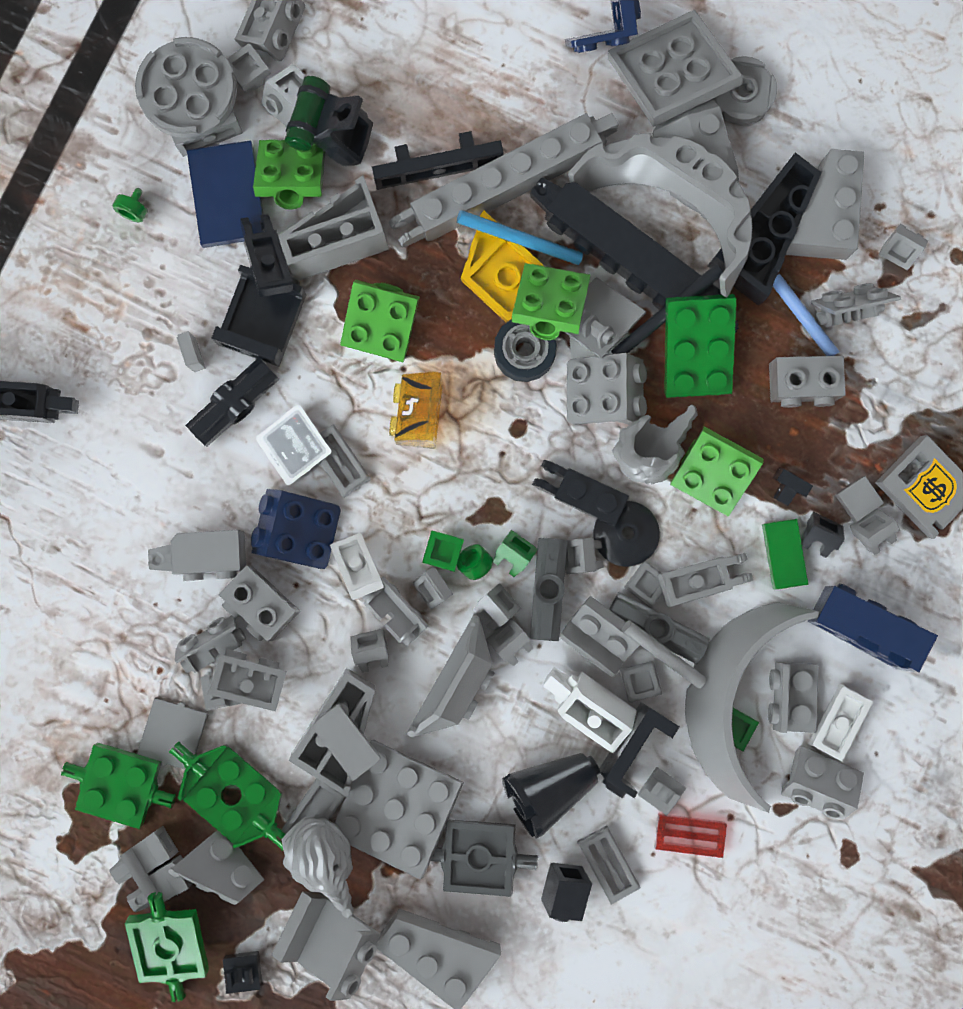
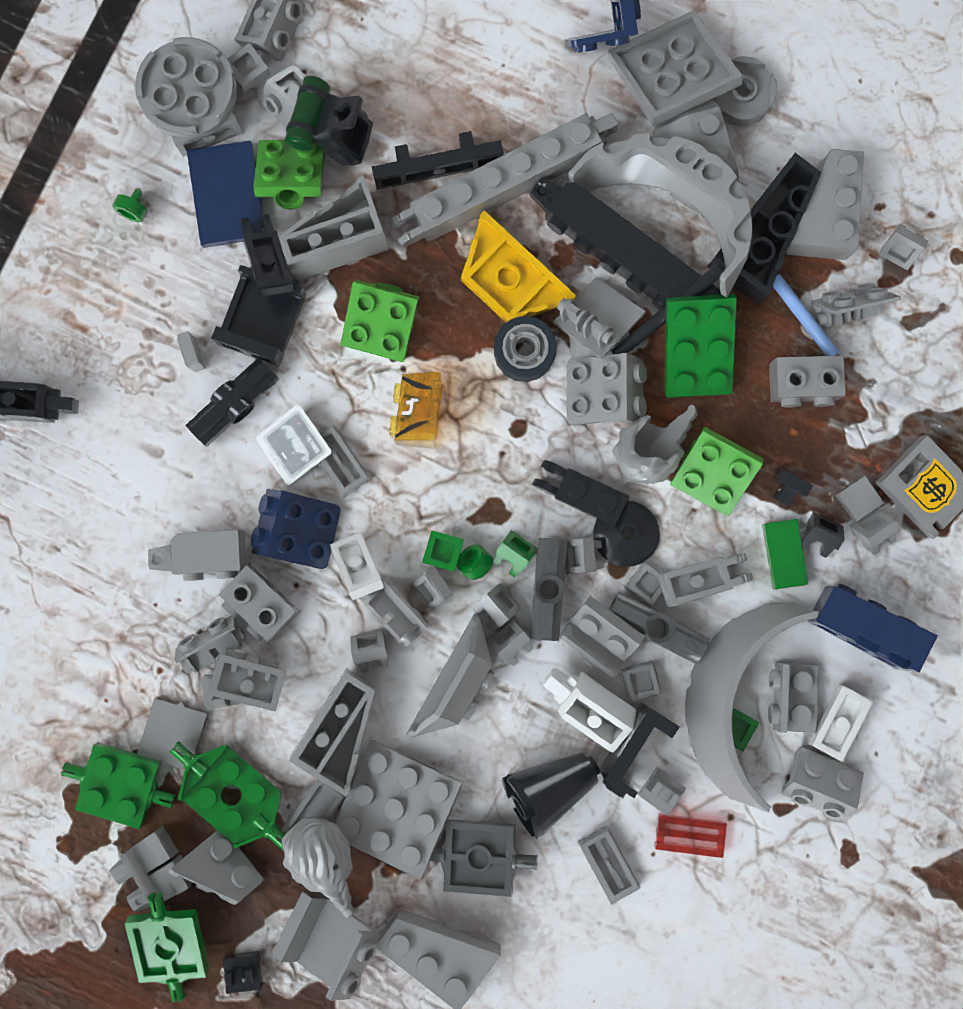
light grey tile [310,703,381,781] -> none
dark azure bar [457,210,583,265] -> none
bright green plate [512,263,590,340] -> none
black brick [541,863,592,922] -> none
light grey bar [622,620,707,688] -> none

